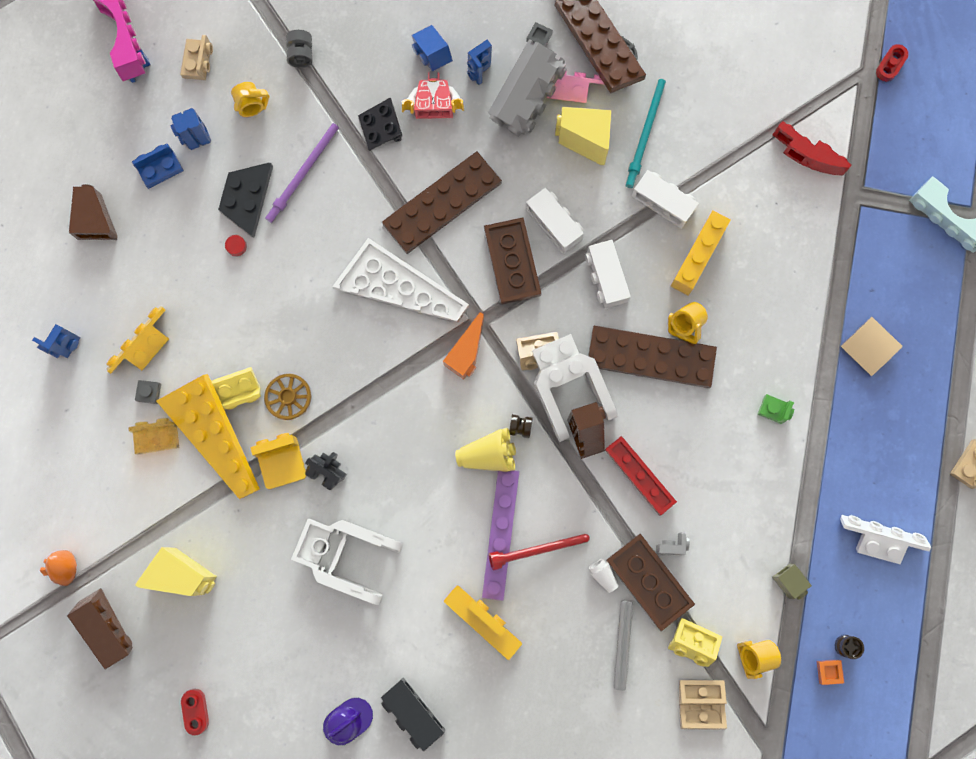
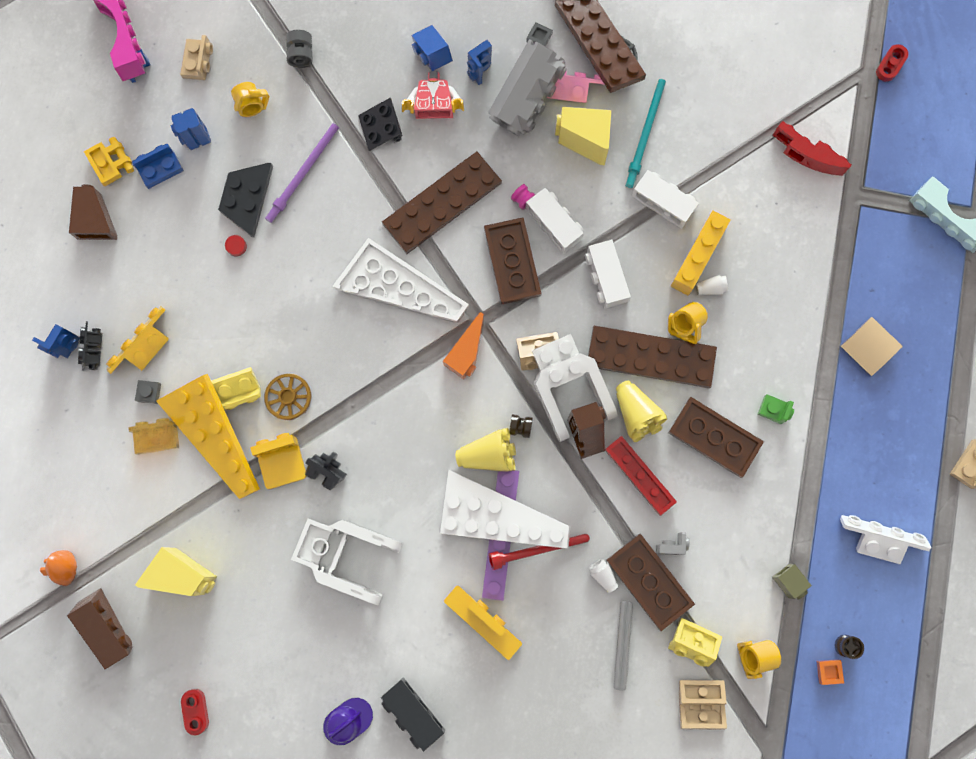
none -> black hinge [78,321,103,370]
none -> yellow plate [84,137,134,186]
none -> white wing [440,470,570,549]
none -> dark pink wheel [511,184,535,210]
none -> light yellow cone [616,380,667,442]
none -> reddish brown plate [668,397,764,478]
none -> white cone [696,274,728,295]

